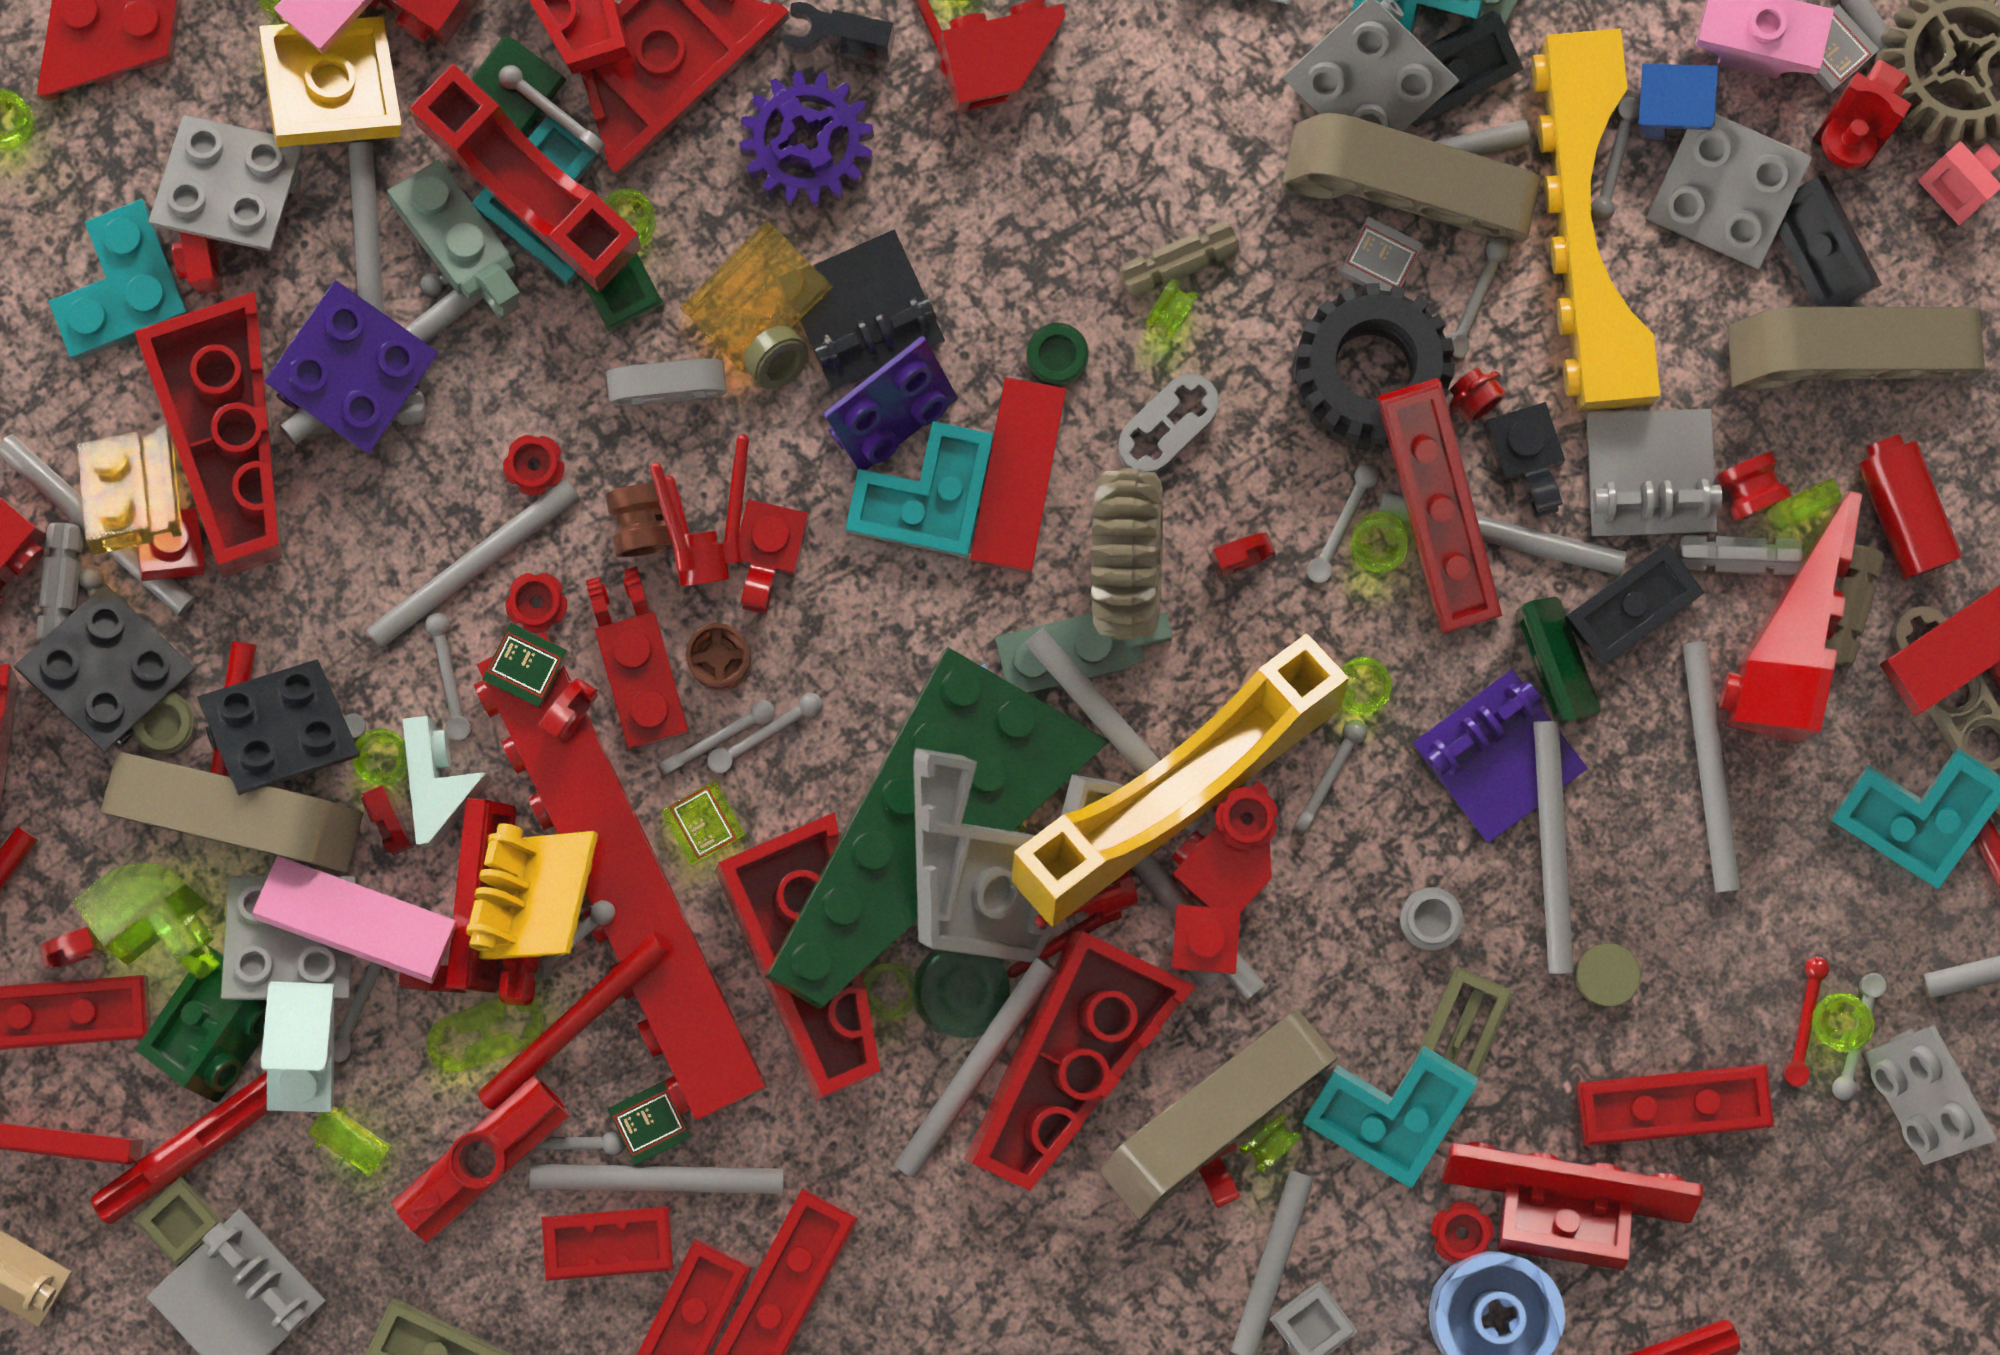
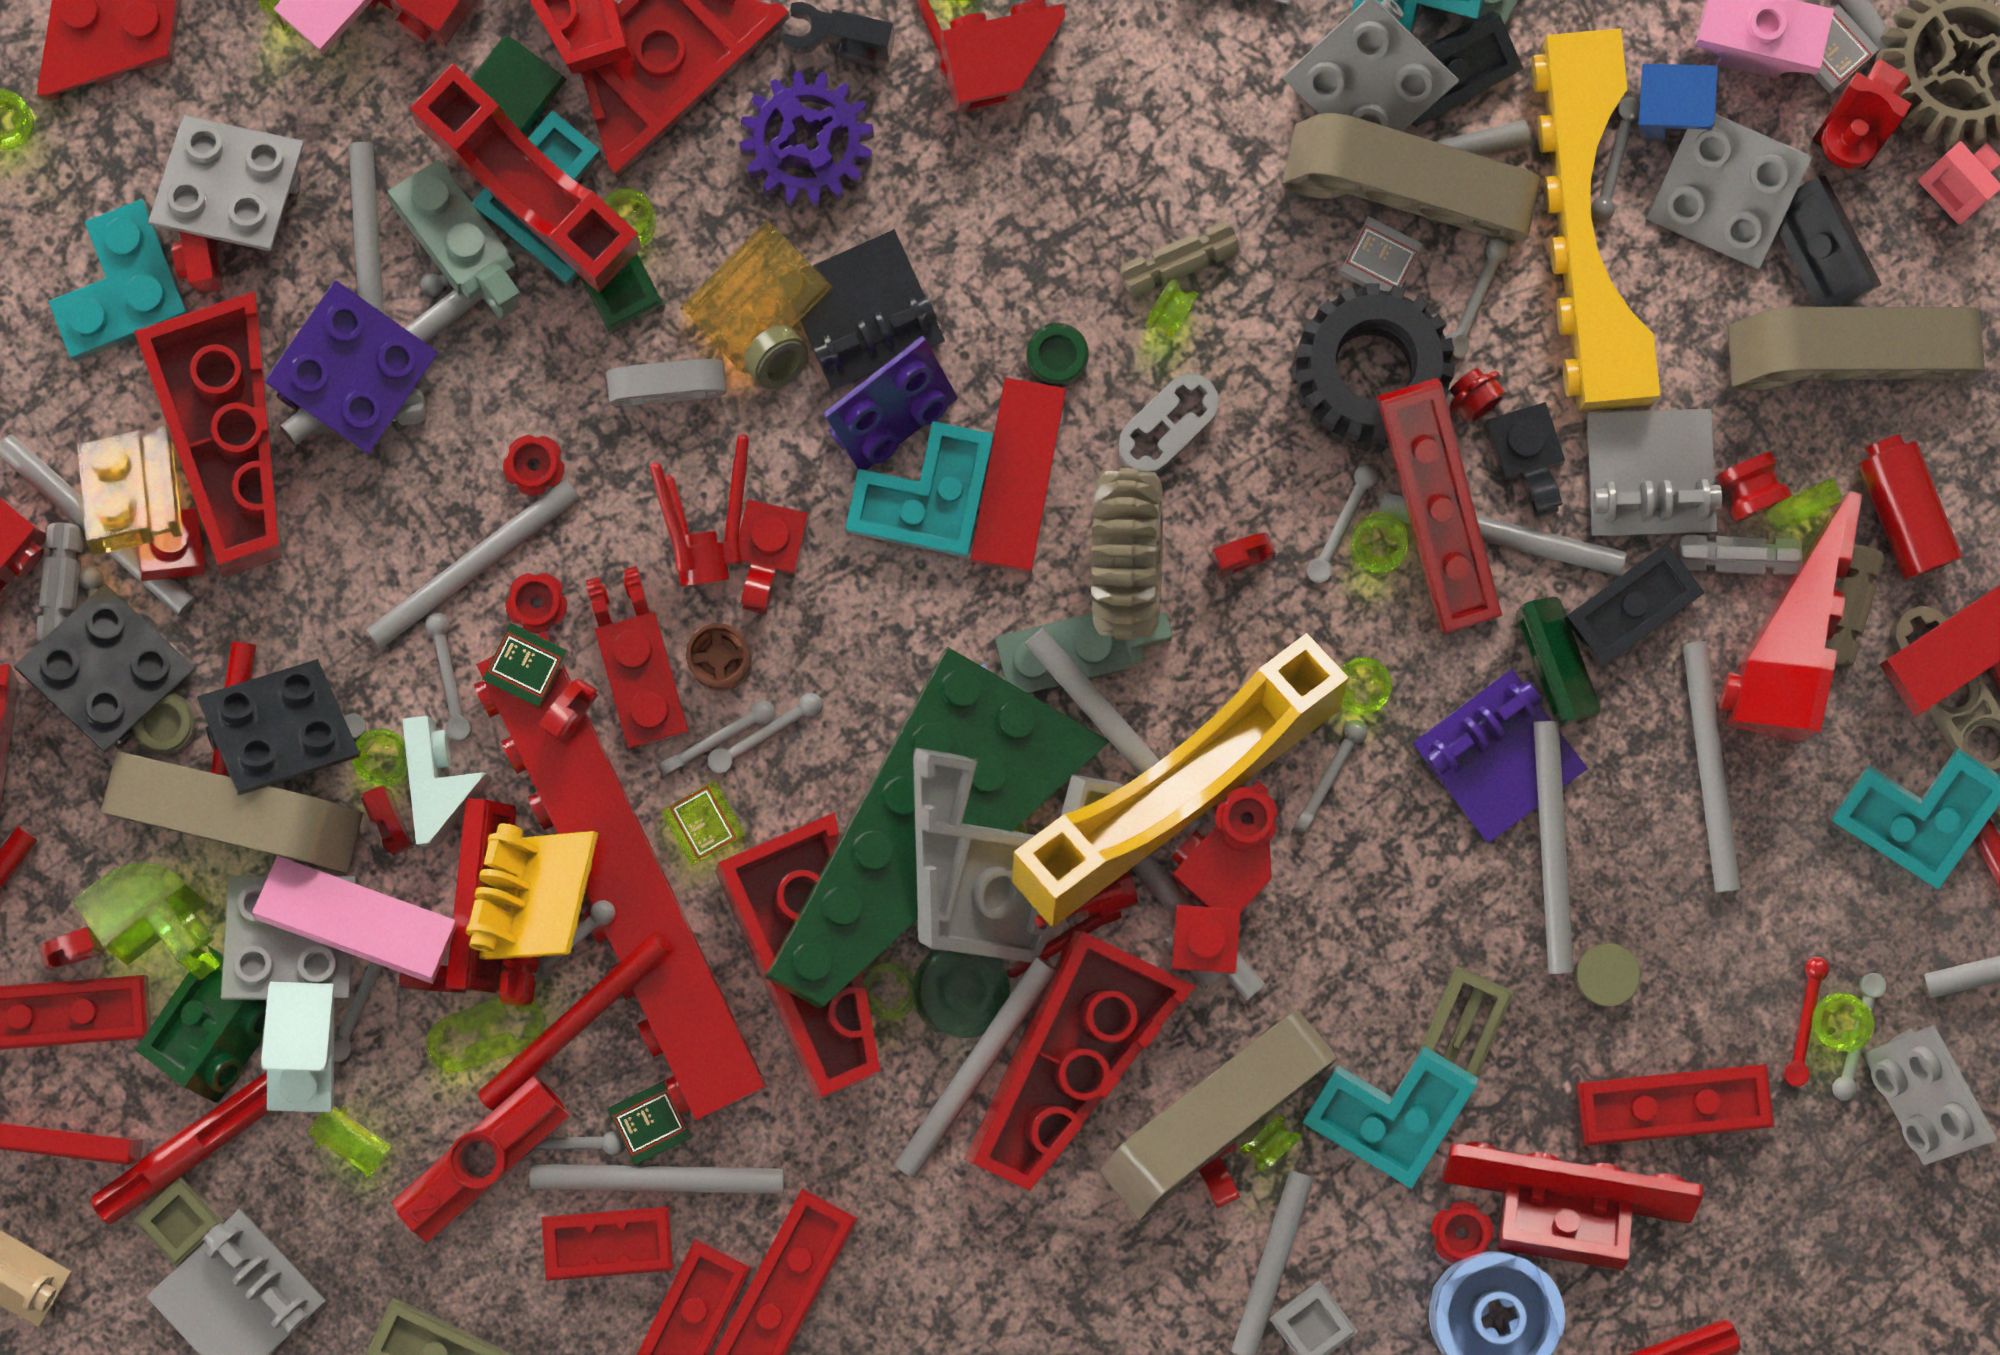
plate [259,16,401,147] -> none
light grey hinge [498,65,606,155] -> none
copper wheel [605,483,673,558] -> none
light grey plate [1399,887,1463,951] -> none

